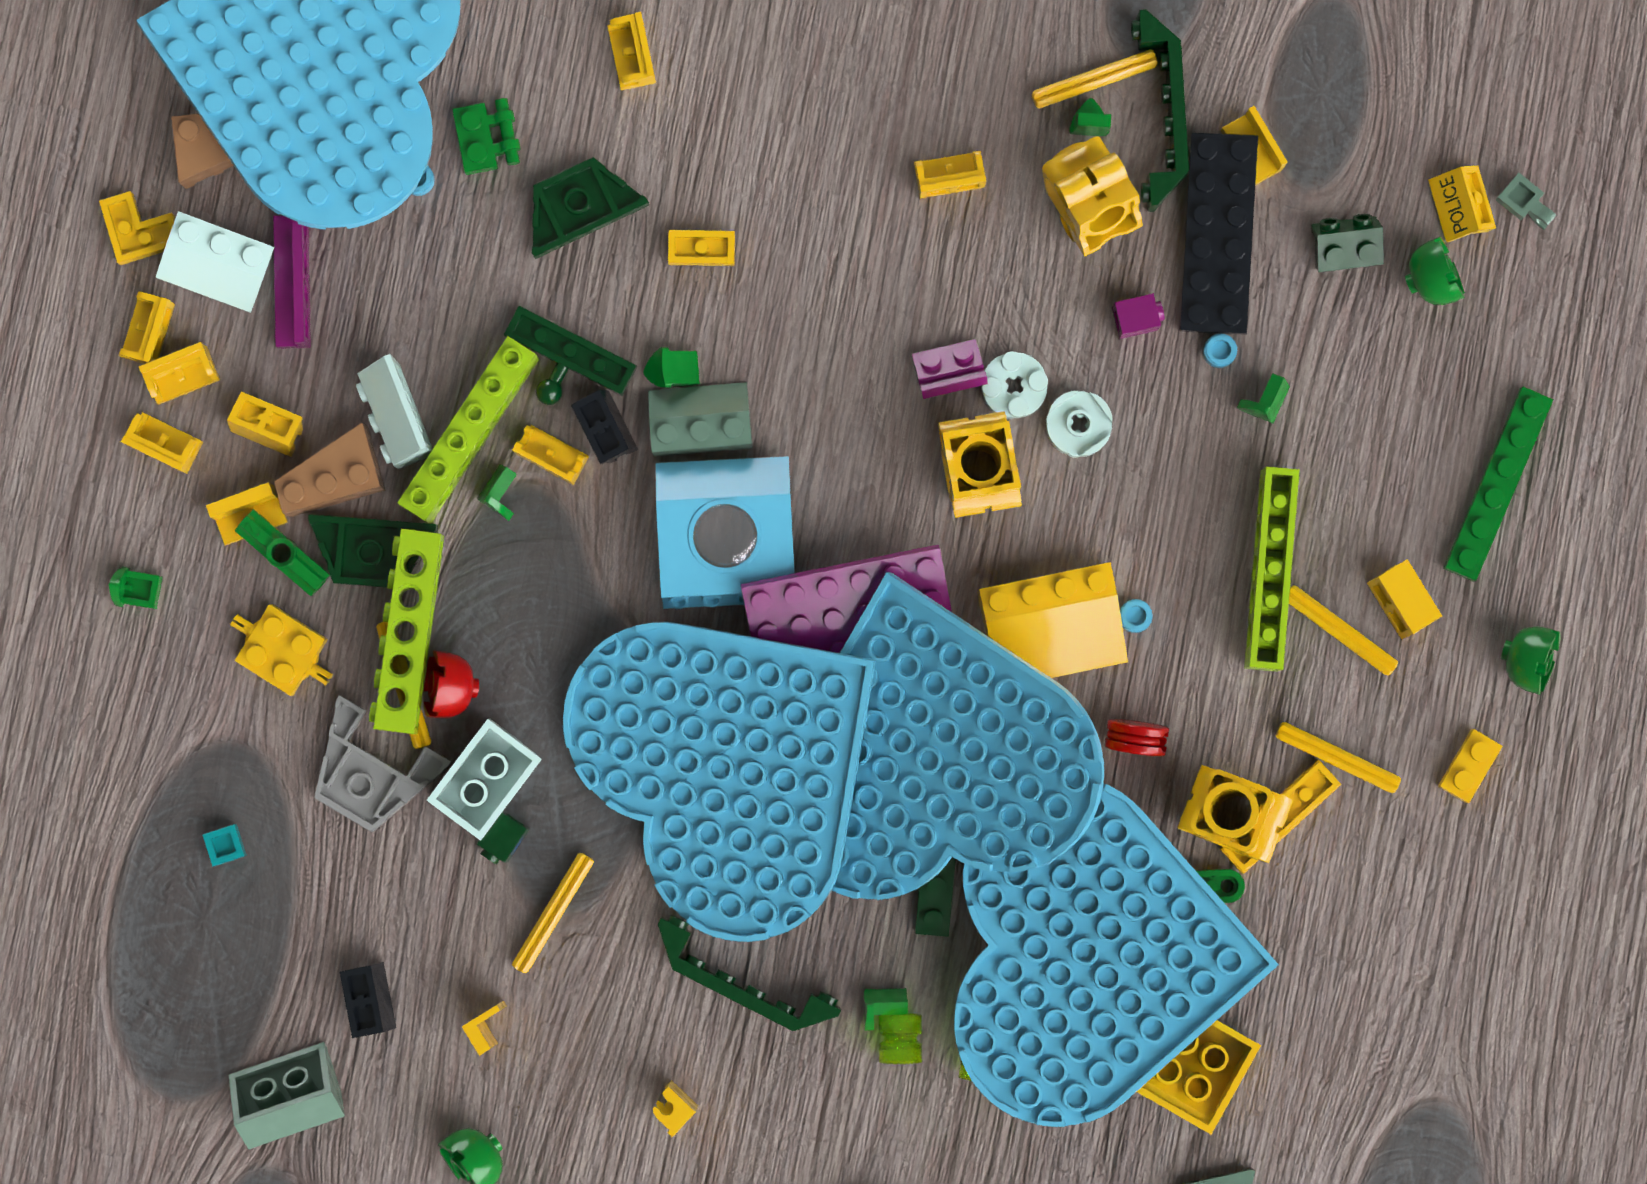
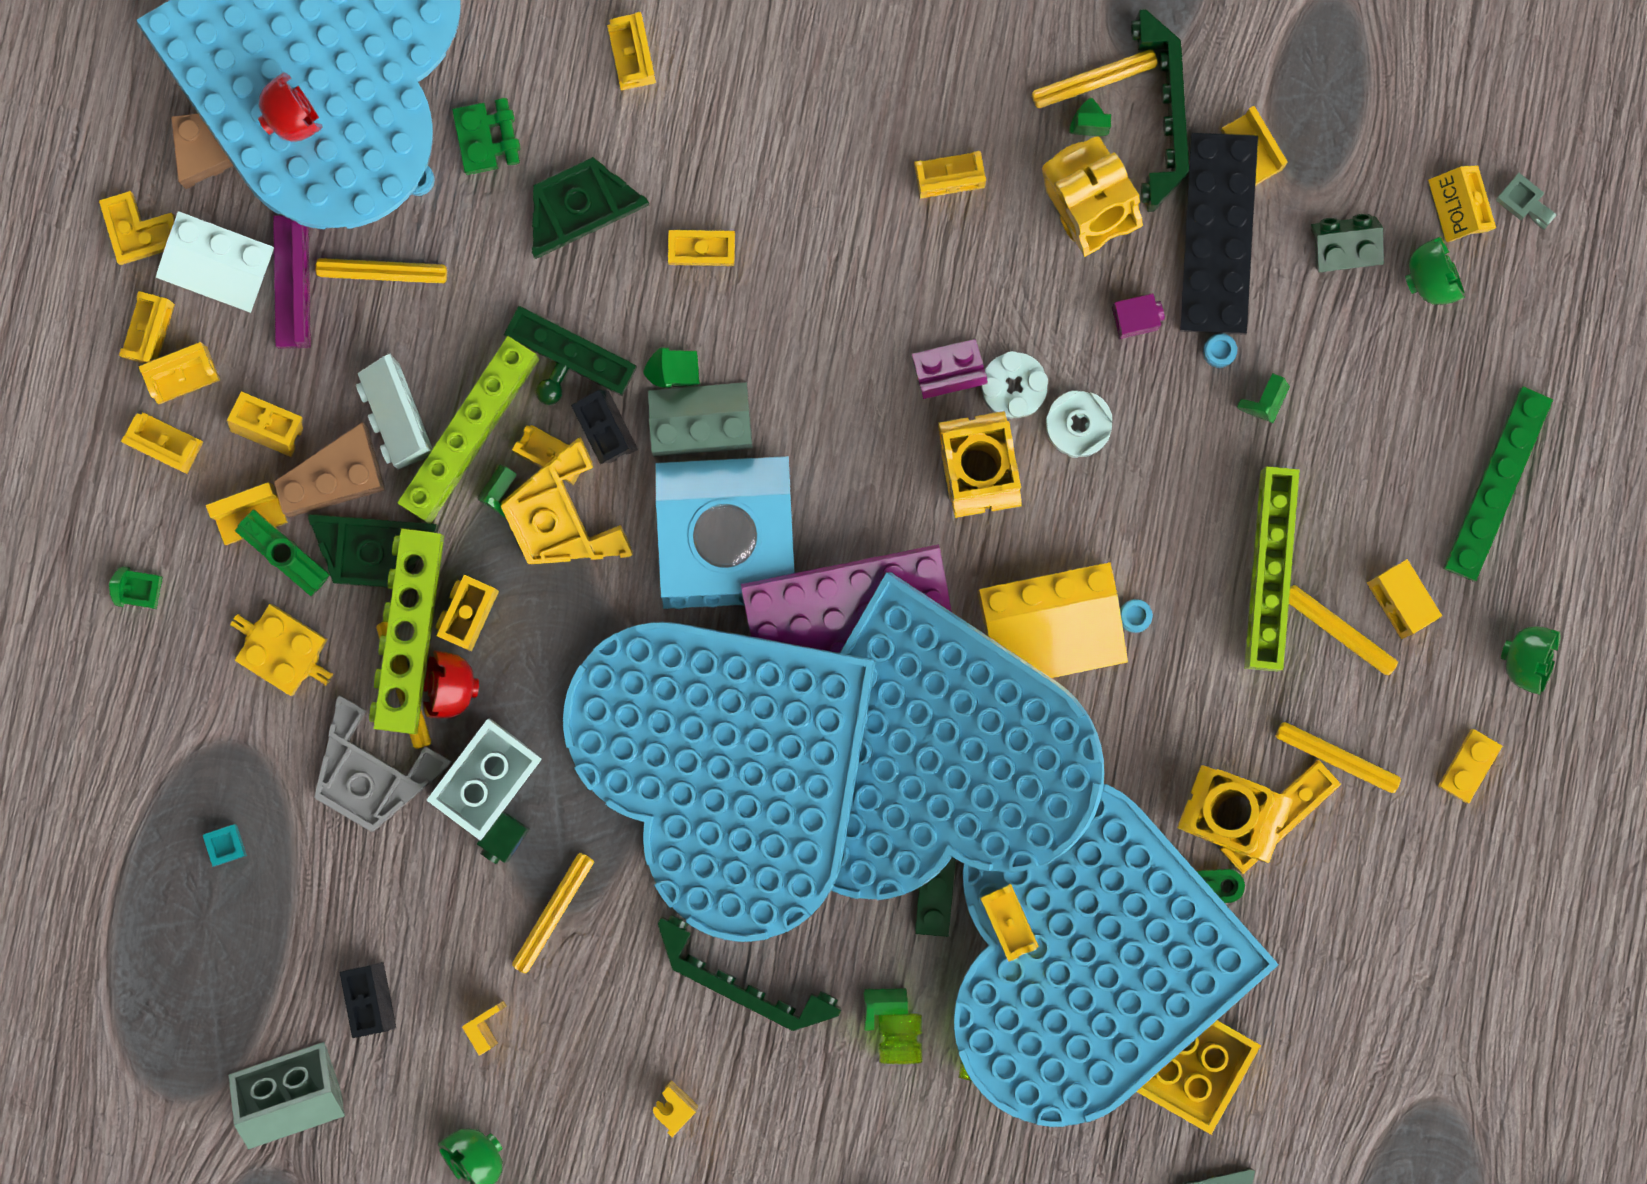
red head [1104,719,1169,756] -> none
none -> red cylinder [258,72,323,142]
none -> yellow axle [316,258,447,283]
none -> yellow brick [436,575,499,652]
none -> yellow wing [501,437,633,564]
none -> yellow hinge [980,884,1039,962]

